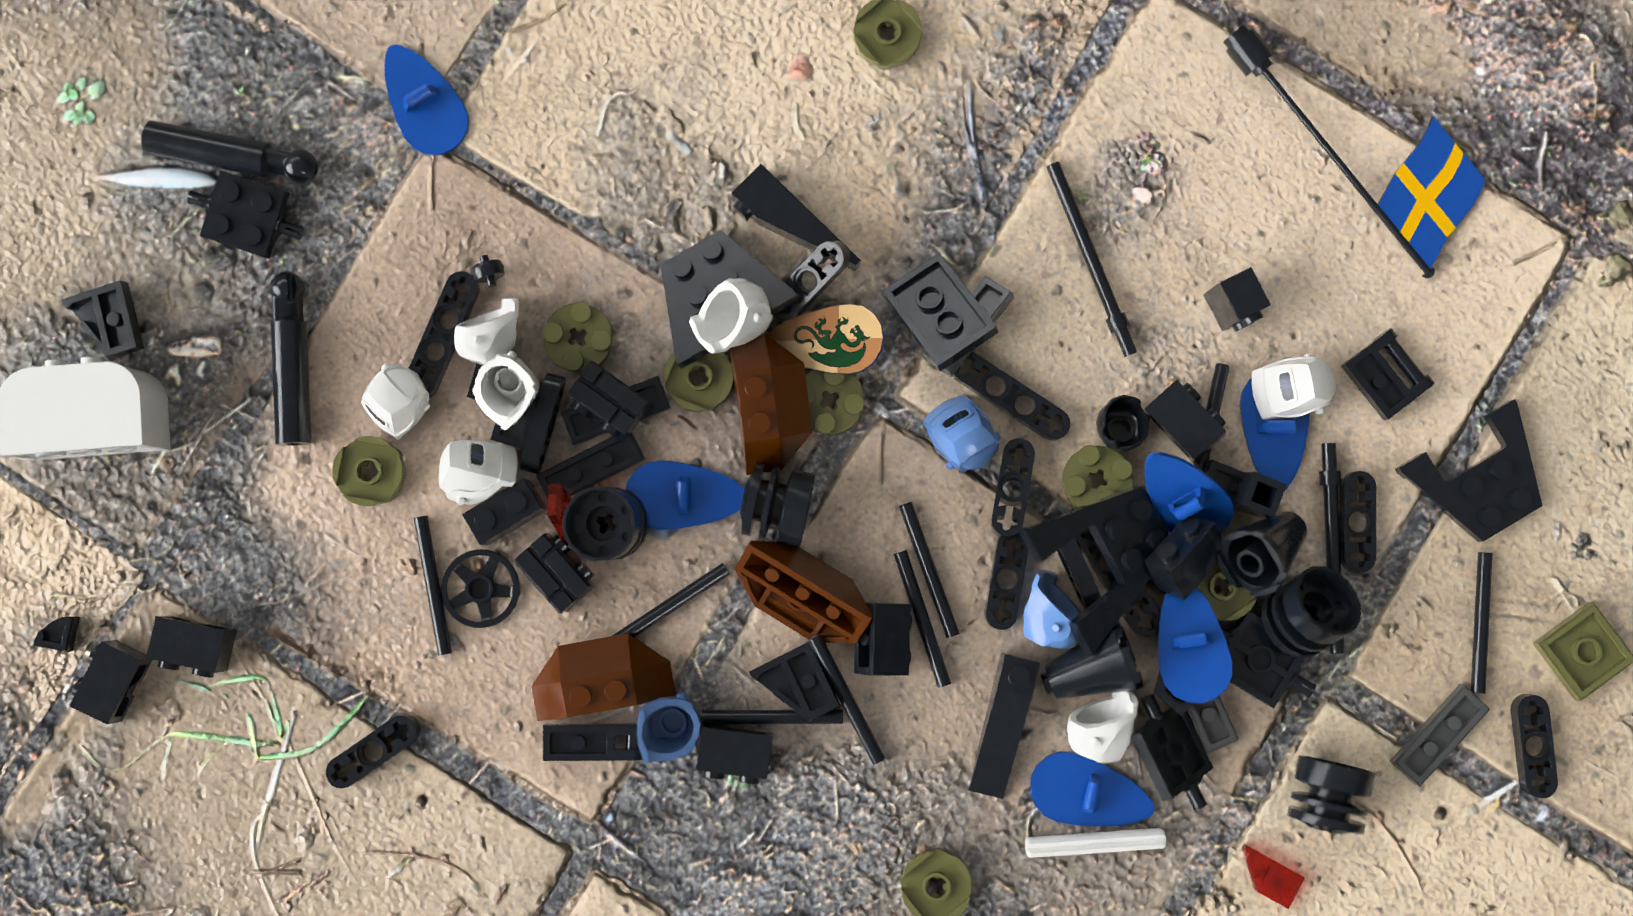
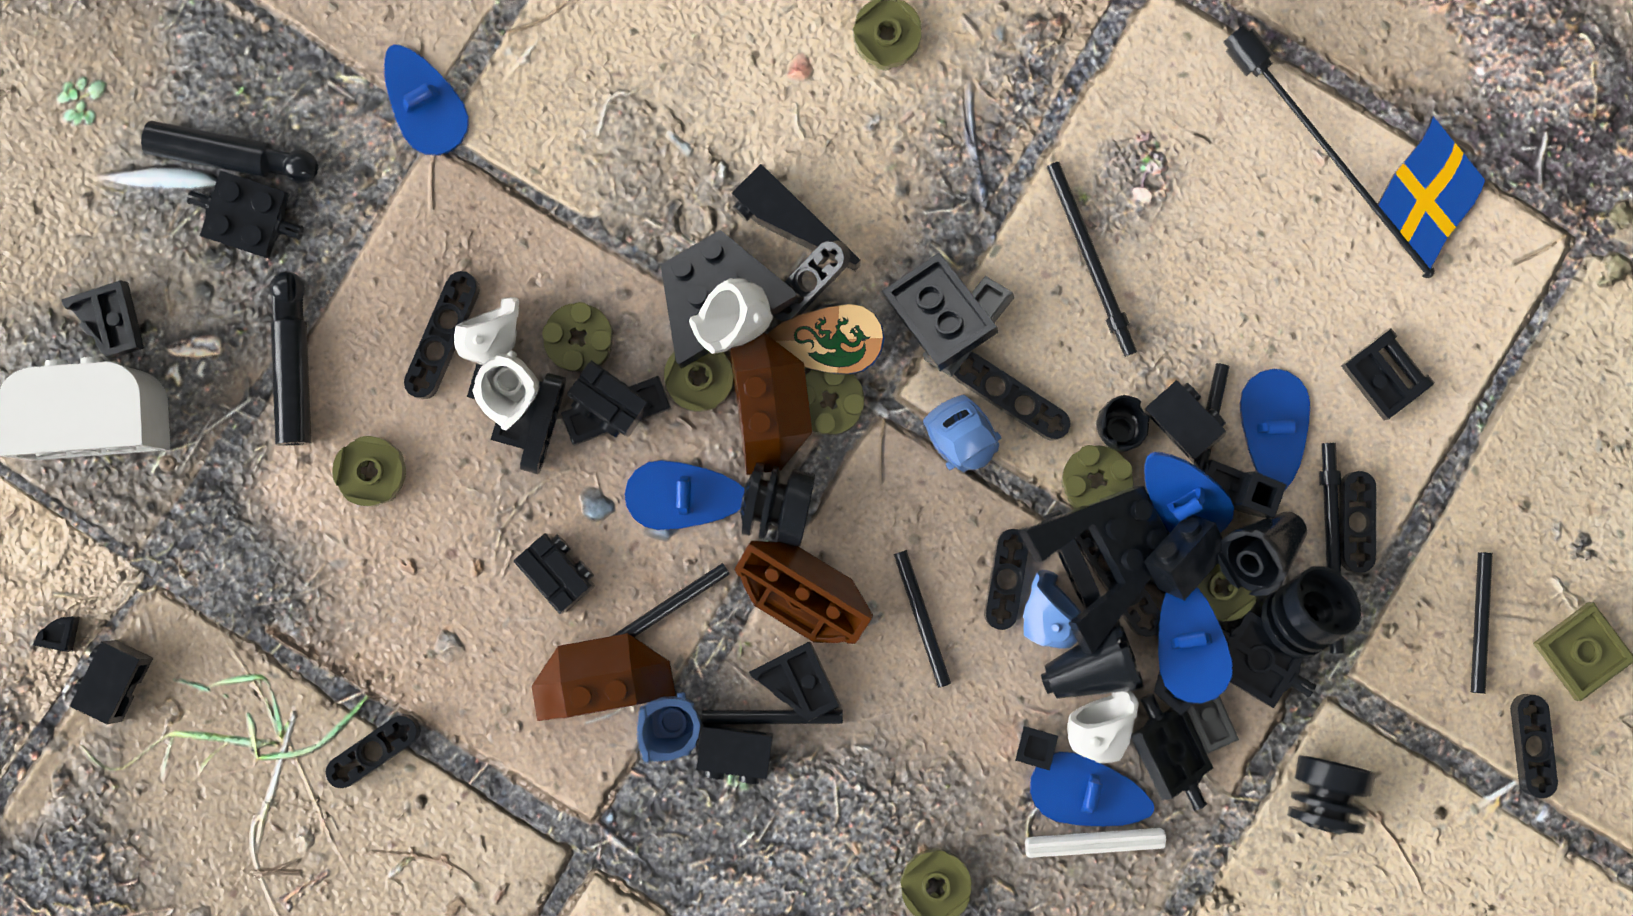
black brick [146,615,237,678] -> none
white helmet [361,363,430,440] -> none
black bar [413,516,452,656] -> none
white helmet [439,440,518,505] -> none
black wheel [441,549,521,628] -> none
black brick [462,478,548,546] -> none
black piece [471,255,505,287] -> none
black tile [536,432,646,506] -> none
black plate [543,723,643,761] -> none
clear red tile [547,483,571,544] -> none
black wheel [562,486,649,561] -> none
black bar [808,634,885,764] -> none
black brick [854,603,912,676] -> none
black bar [899,502,960,638] -> none
black slope [968,653,1040,799] -> none
black beam [991,438,1035,540] -> none
black brick [1203,267,1271,332] -> none
clear red tile [1241,844,1305,909] -> none
white helmet [1252,353,1336,420] -> none
dark grey tile [1390,684,1490,787] -> none
black wing [1395,399,1543,542] -> none
none -> black plate [1015,726,1059,771]

